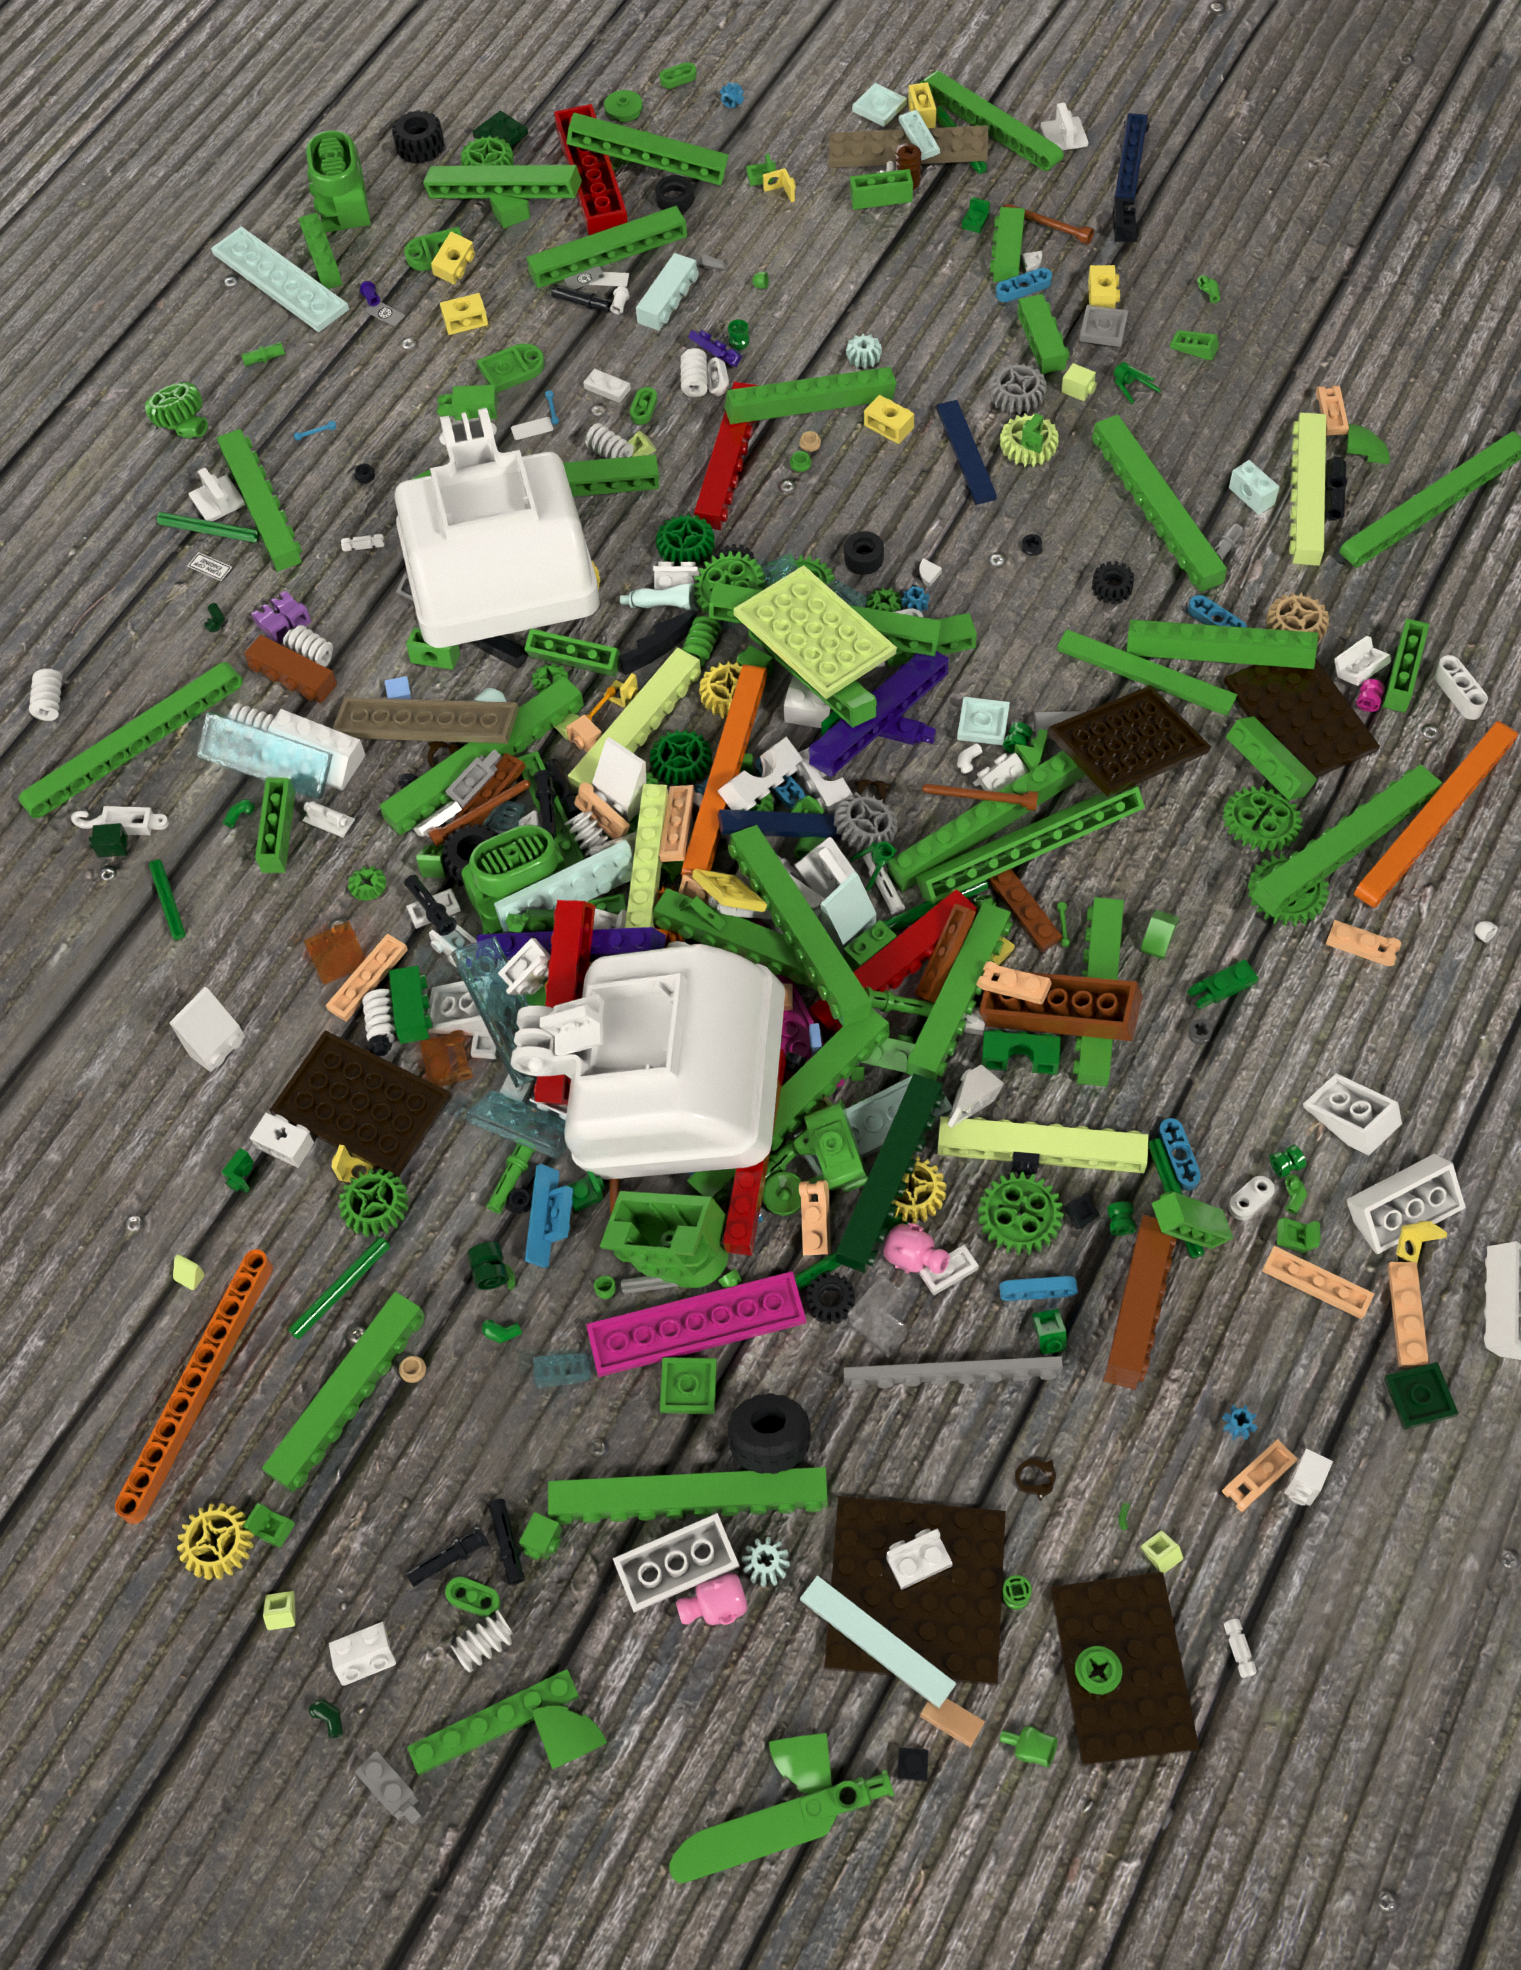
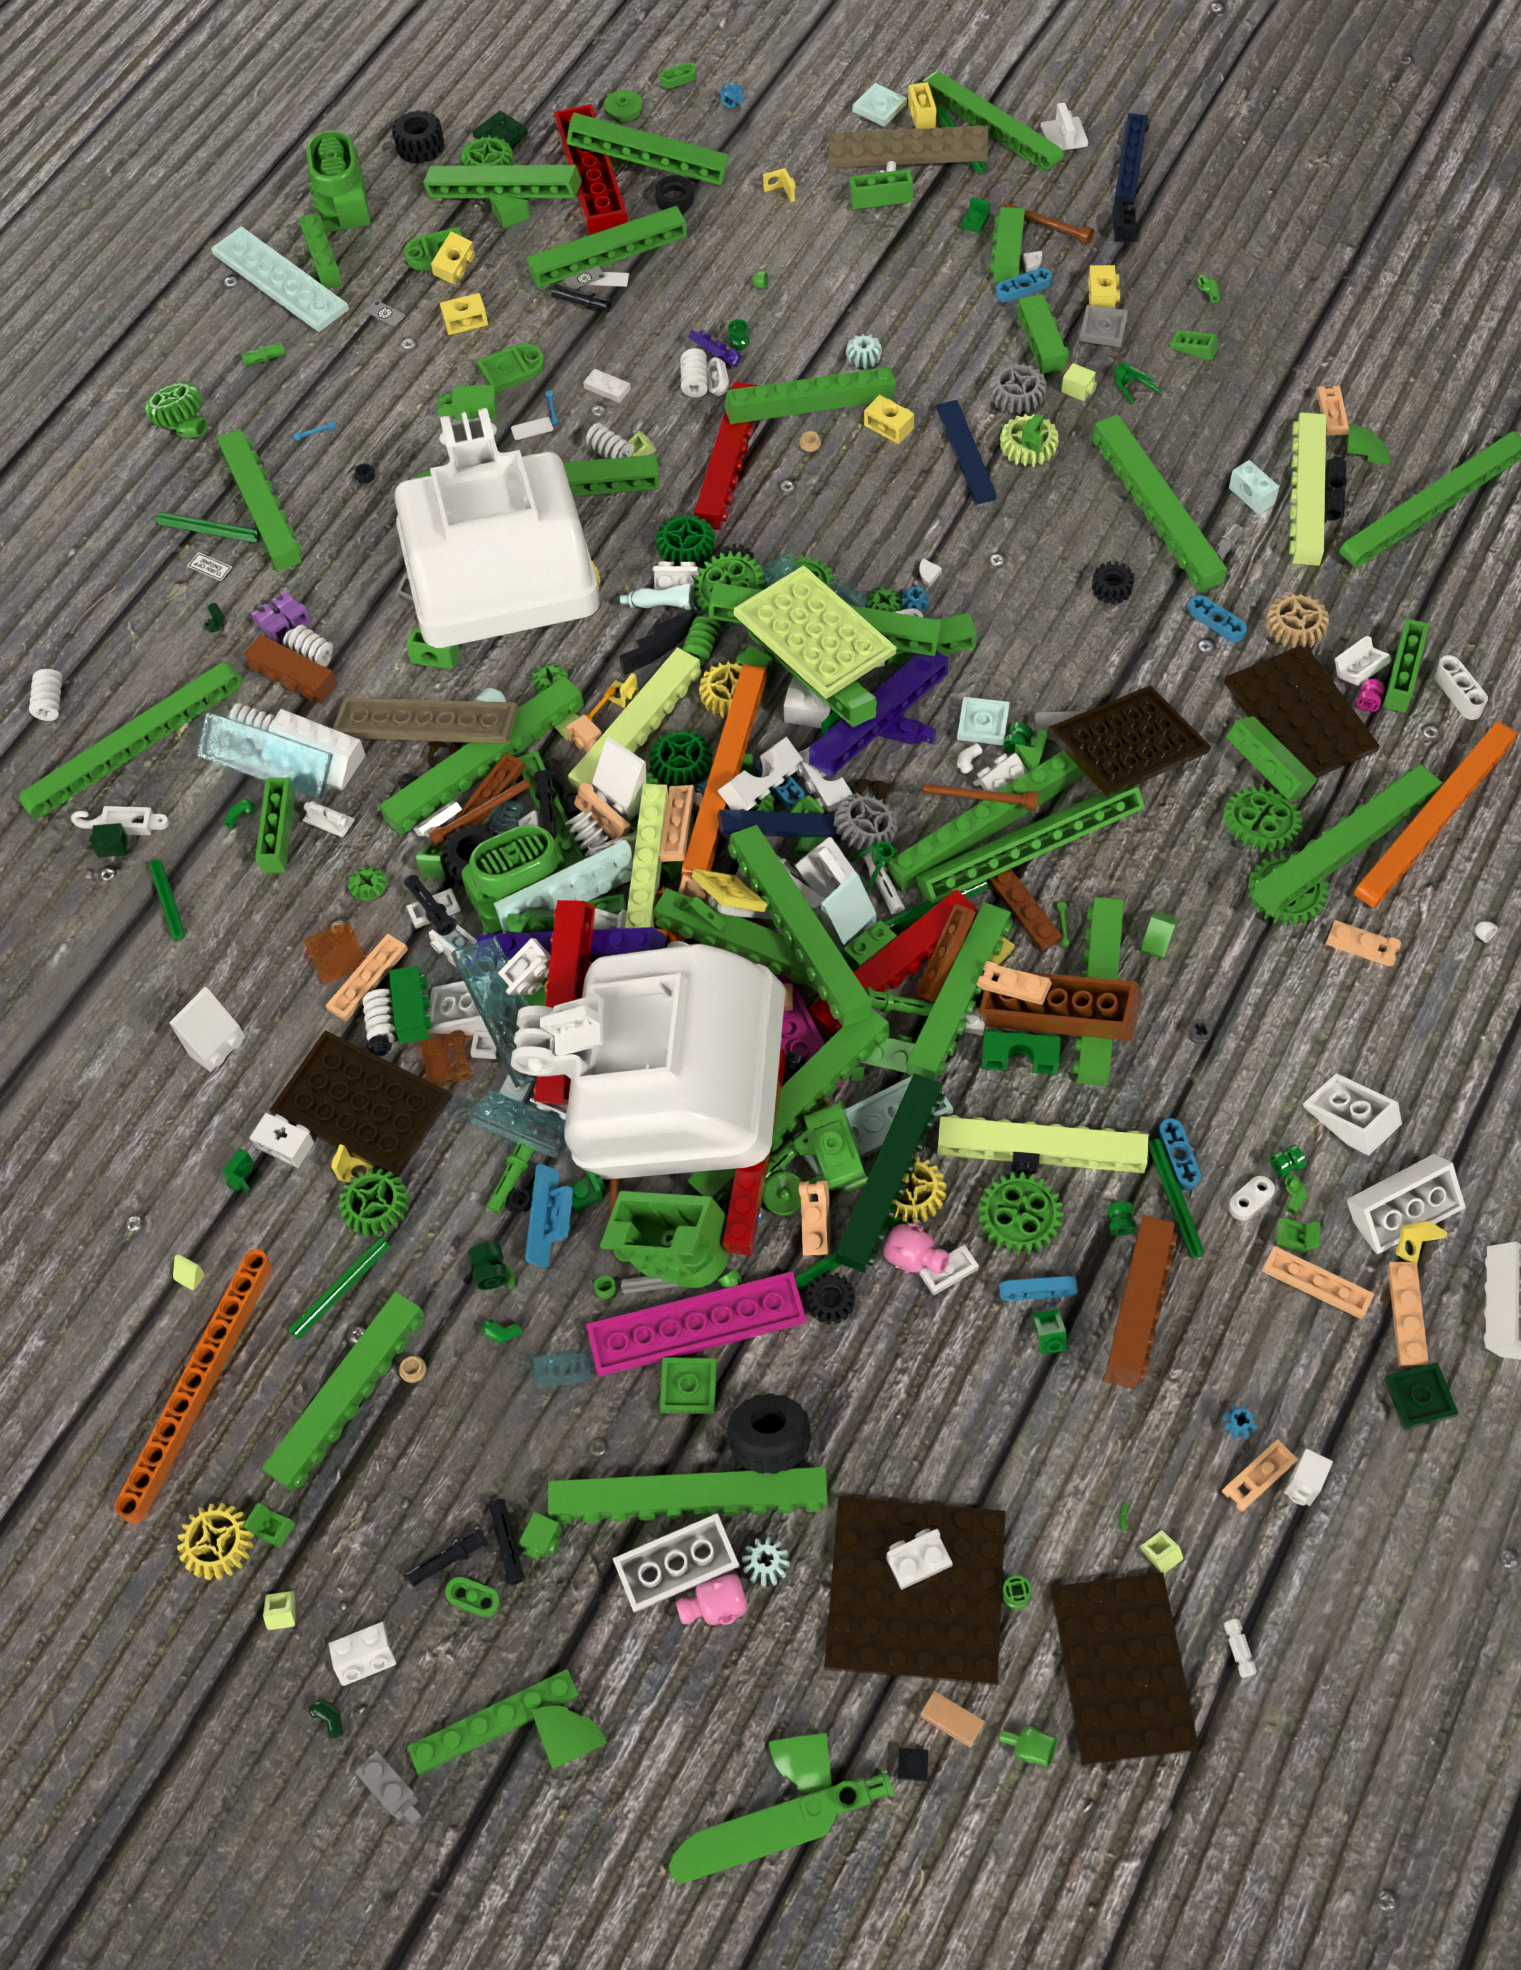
white bracket [189,468,246,521] -> none
white axle [341,534,385,552] -> none
dark purple pin [360,281,380,307] -> none
light blue tile [385,676,412,699] -> none
light grey hinge [445,749,501,808] -> none
white piece [450,1610,514,1673] -> none
black slope [479,636,529,668] -> none
bright green brick [524,628,621,677] -> none
white pin [610,286,629,315] -> none
bright green plate [630,387,658,425] -> none
light aqua brick [636,253,699,330] -> none
light grey bar [694,253,727,271] -> none
bright green bracket [746,153,776,186] -> none
bright green plate [790,451,811,472] -> none
light aqua tile [800,1576,956,1709] -> none
light blue tile [809,1023,822,1056] -> none
black tyre [844,531,884,575] -> none
light grey plate [844,1356,1063,1389] -> none
clear brick [847,1275,907,1357] -> none
reddish brown piece [896,143,922,190] -> none
light aqua plate [899,110,940,161] -> none
white slope [948,1064,1004,1128] -> none
bright green plate [973,895,996,912] -> none
dark brown piece [1015,1459,1056,1501] -> none
black bush [1022,534,1042,556] -> none
bright green tile [1057,629,1237,716] -> none
black plate [1063,1193,1100,1229] -> none
bright green gear [1075,1646,1122,1695] -> none
bright green brick [1127,620,1318,669] -> none
bright green brick [1151,1191,1234,1249] -> none
green hinge [1187,959,1259,1009] -> none

